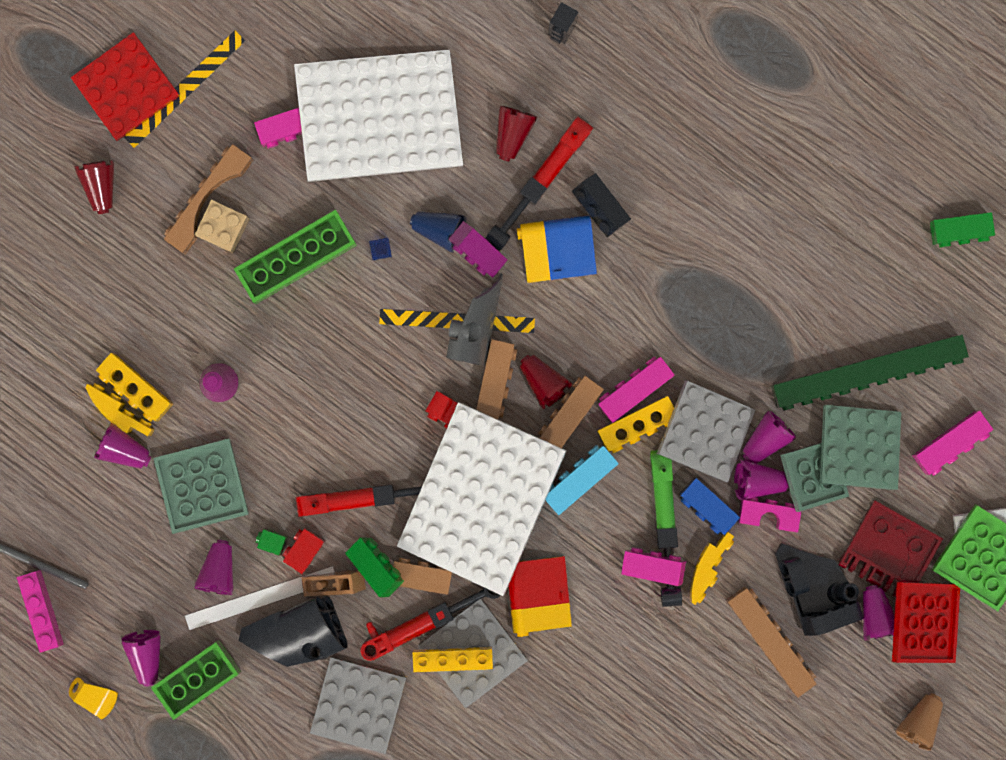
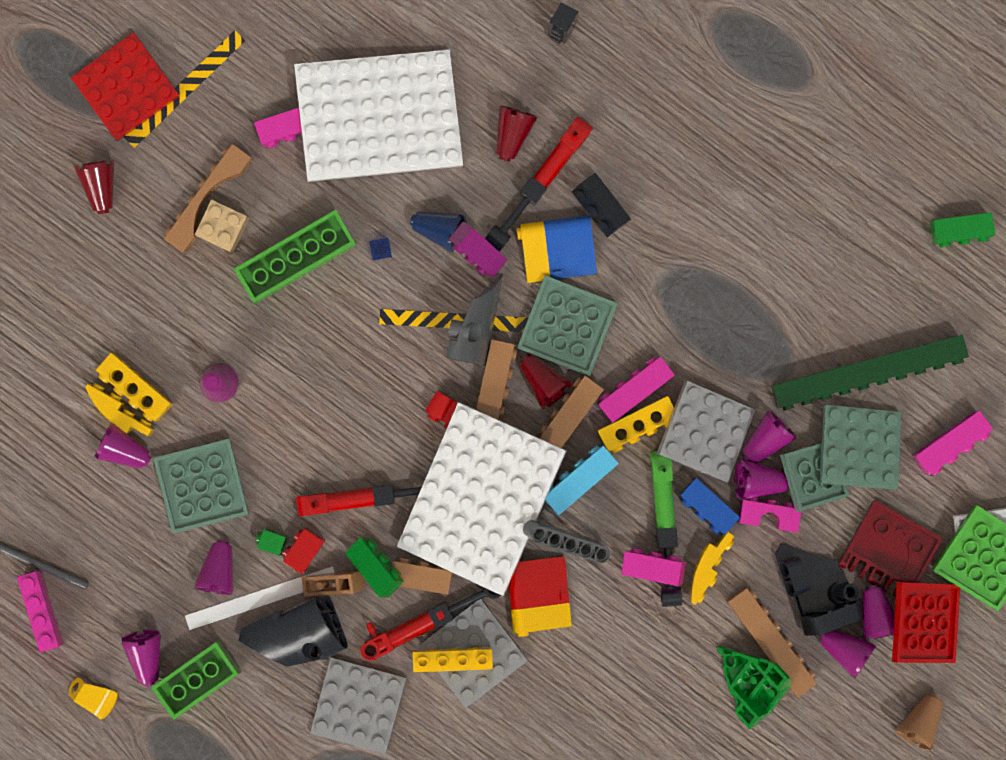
none -> sand green plate [517,275,618,376]
none -> dark grey beam [523,520,610,563]
none -> green wedge [717,646,792,730]
none -> magenta cone [819,630,876,678]

